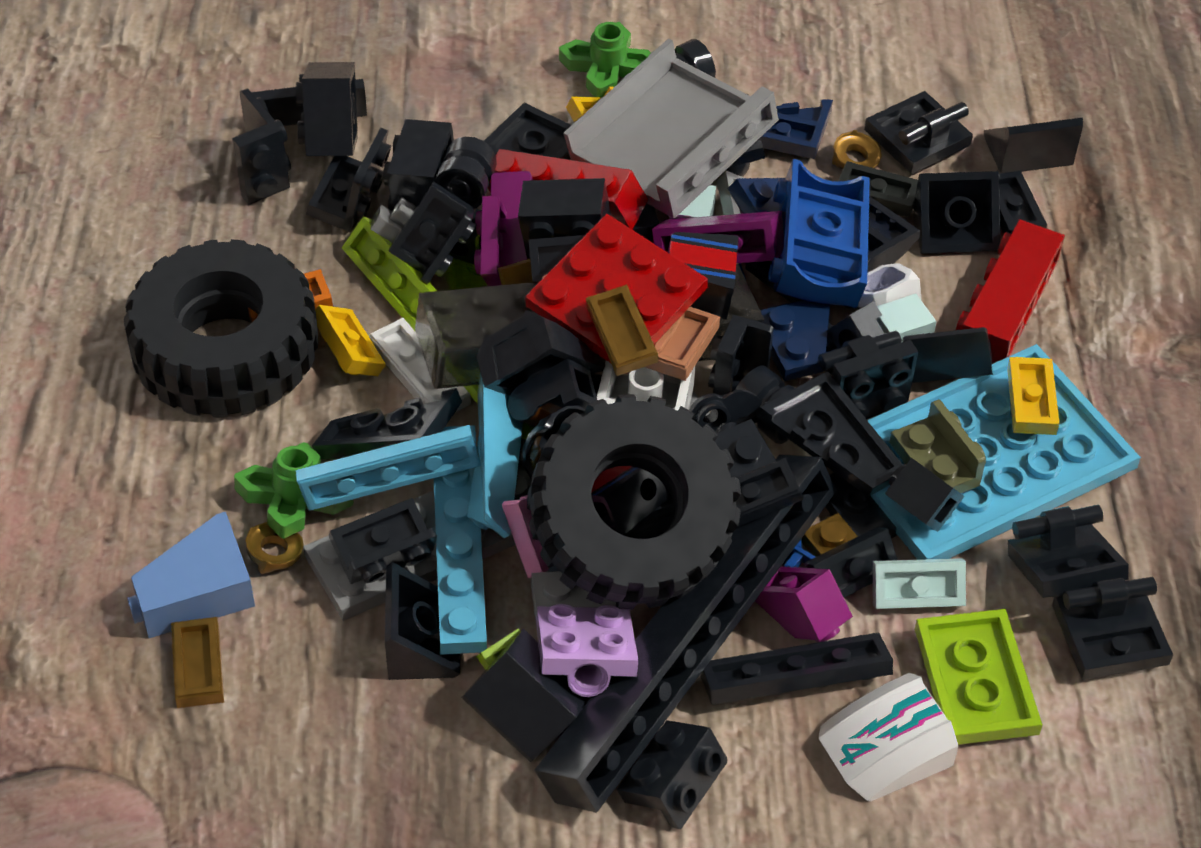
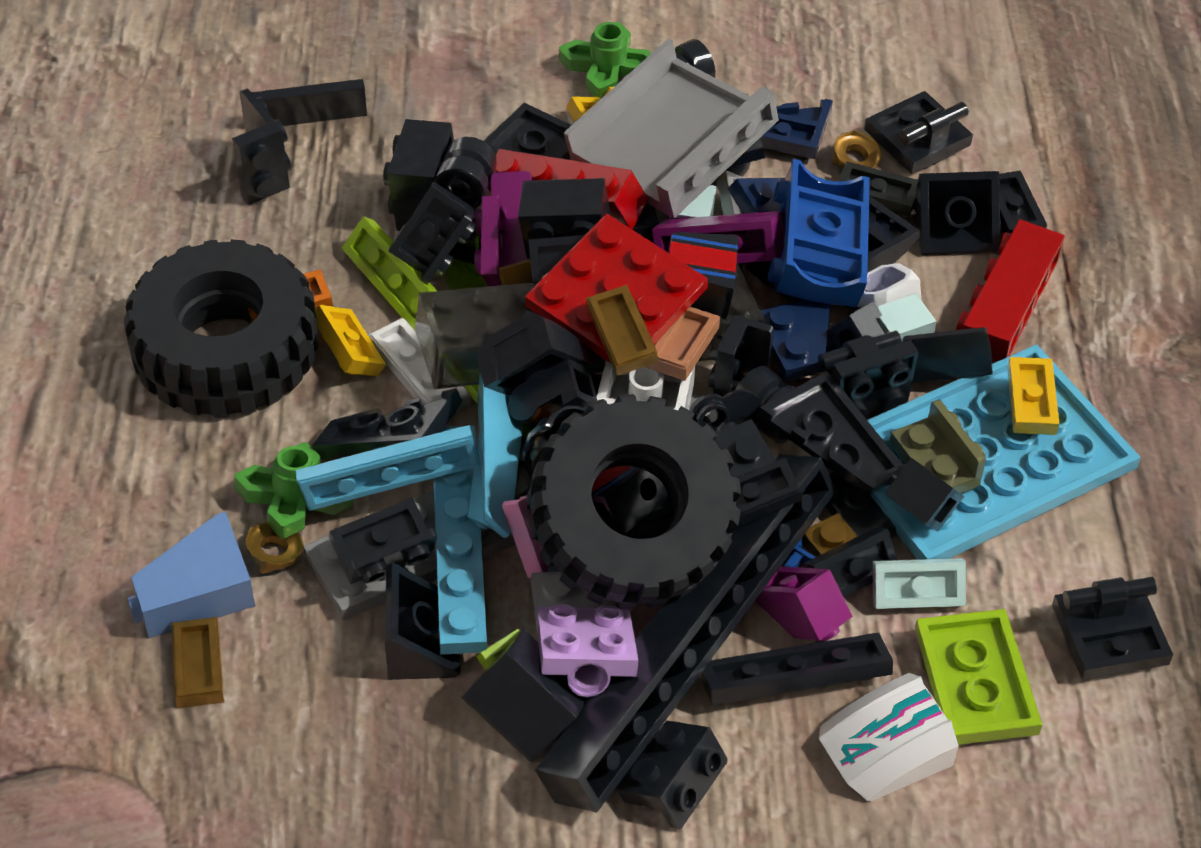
black brick [296,62,358,156] -> none
black bracket [306,128,392,232] -> none
light grey tile [371,197,415,243] -> none
black slope [984,117,1083,173] -> none
black plate [1008,505,1129,598] -> none

